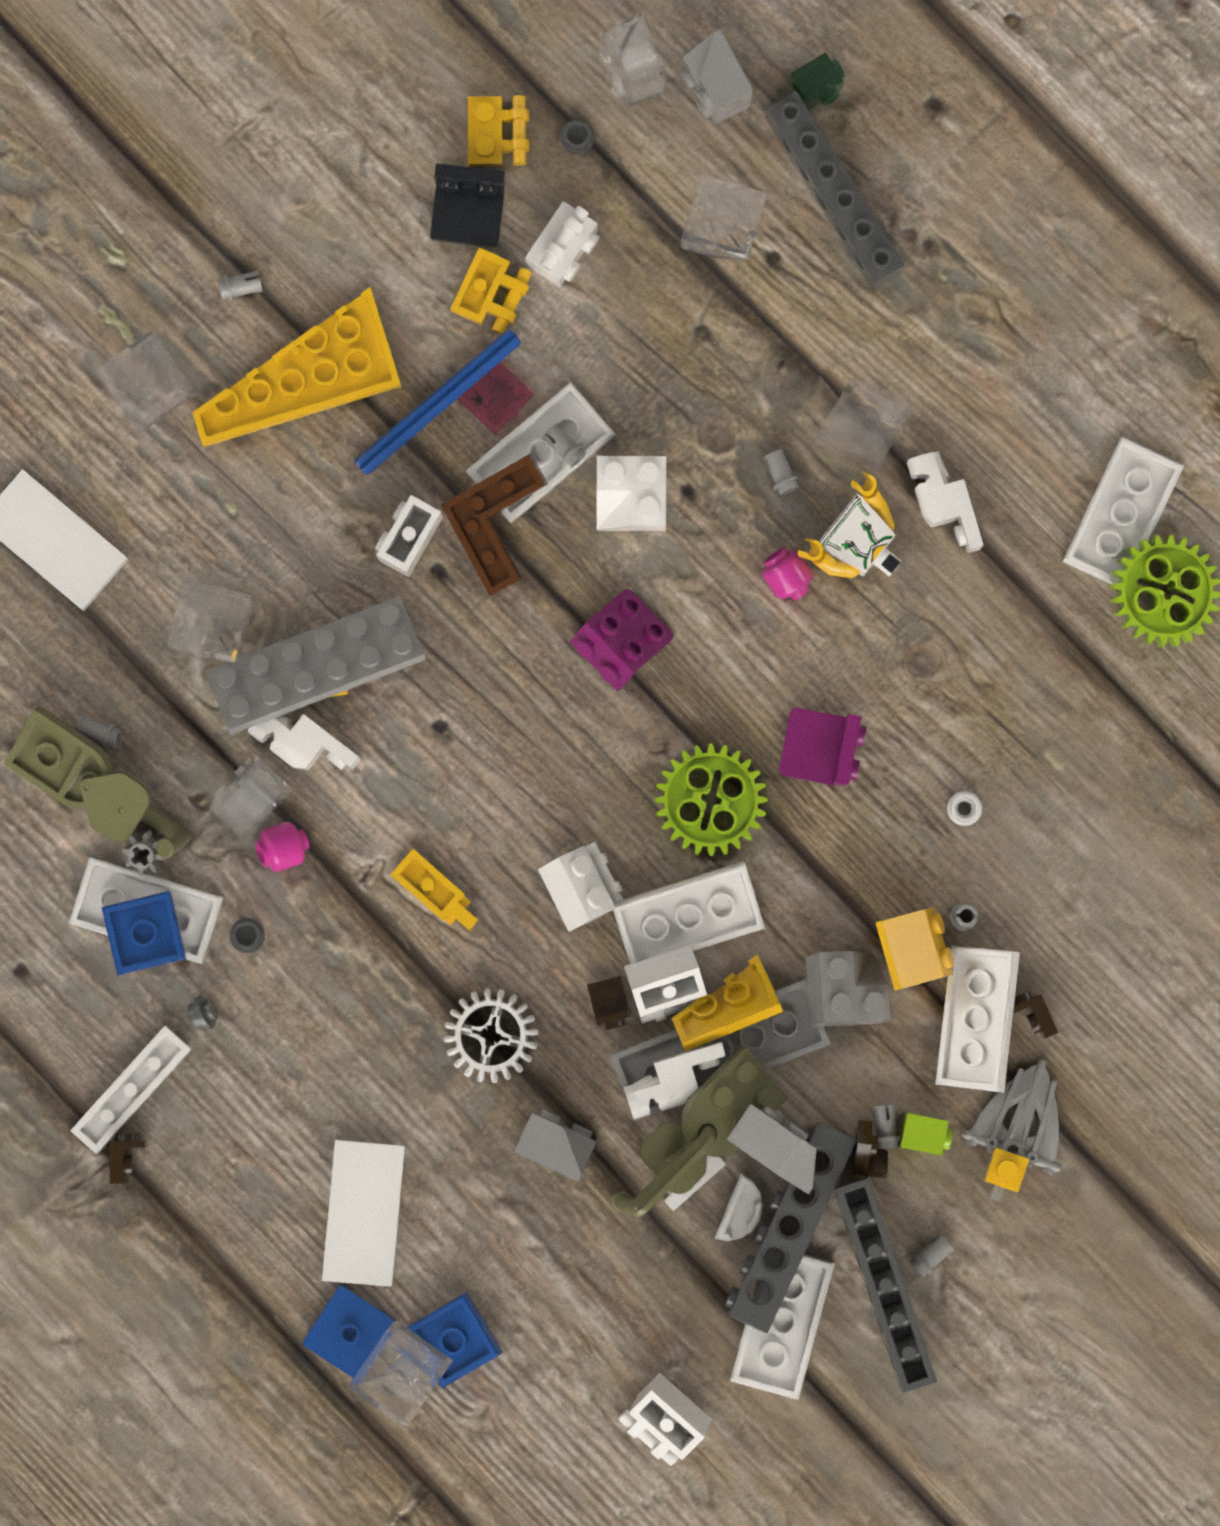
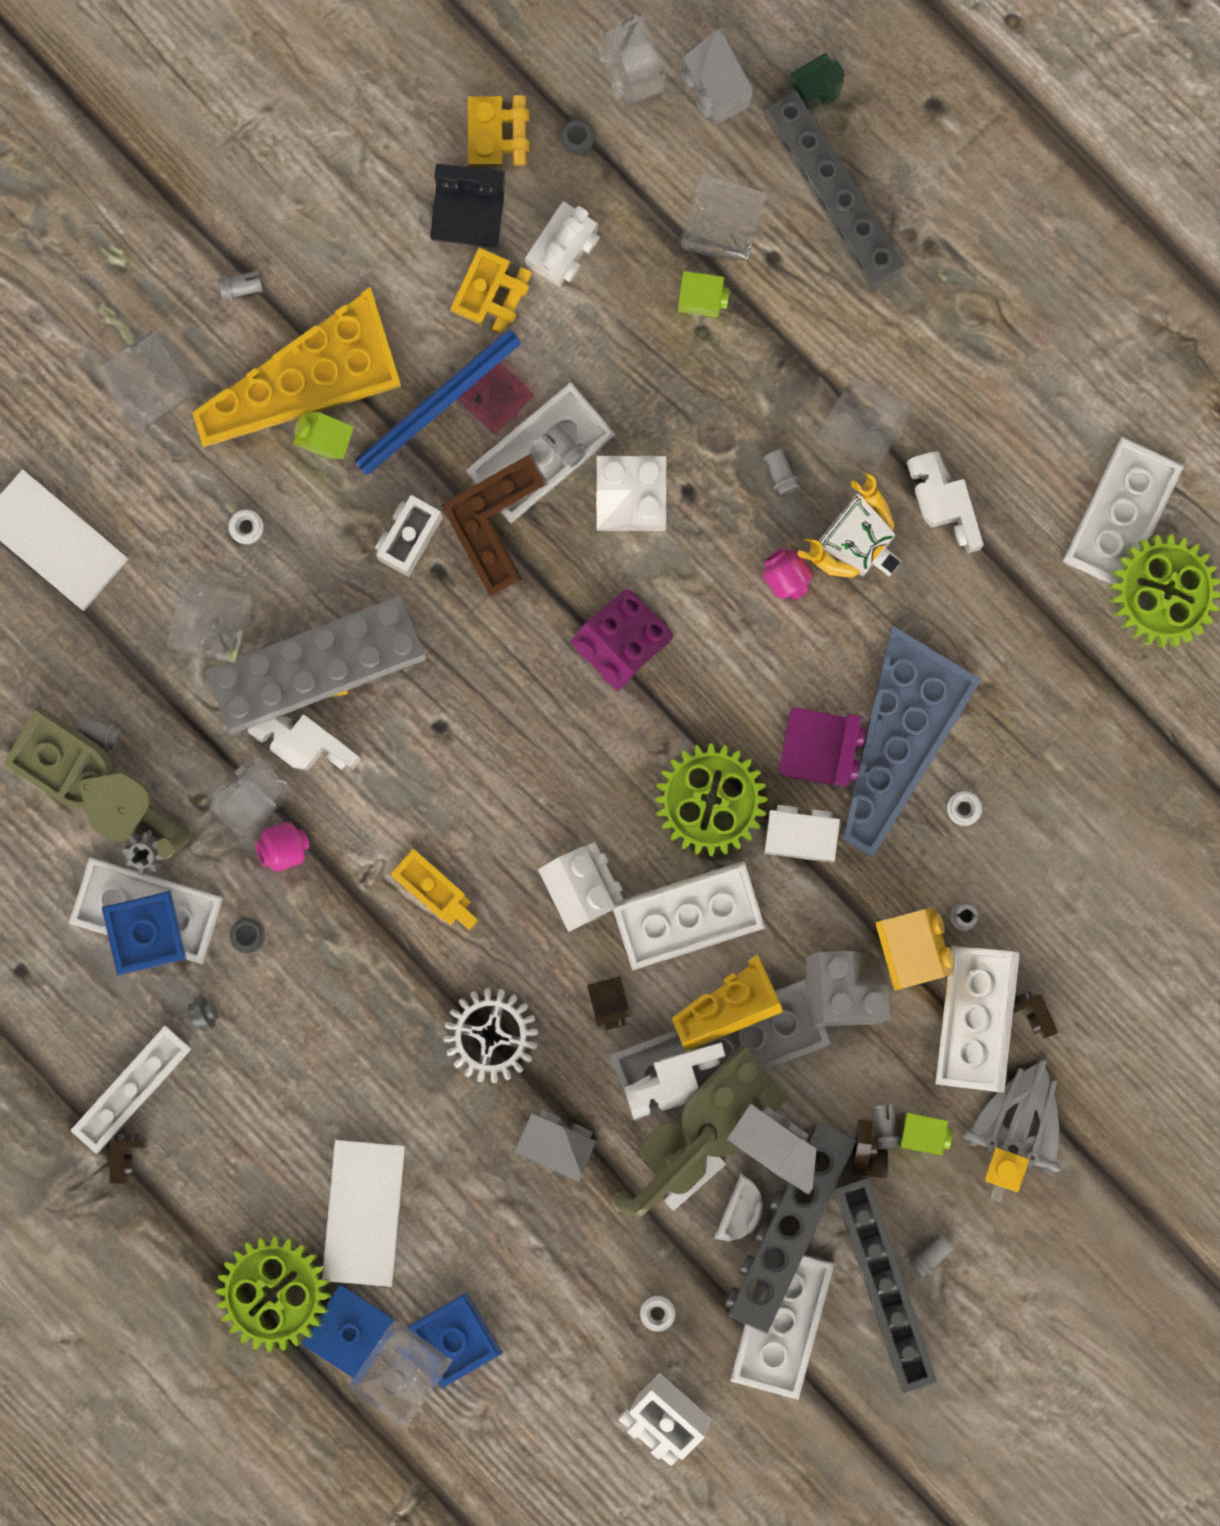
white brick [624,945,707,1024] -> none
none -> lime gear [215,1236,331,1352]
none -> white plate [229,509,264,544]
none -> lime brick [293,412,354,459]
none -> white plate [640,1296,675,1332]
none -> lime brick [678,271,730,318]
none -> white brick [764,805,840,863]
none -> sand blue wing [842,625,981,858]

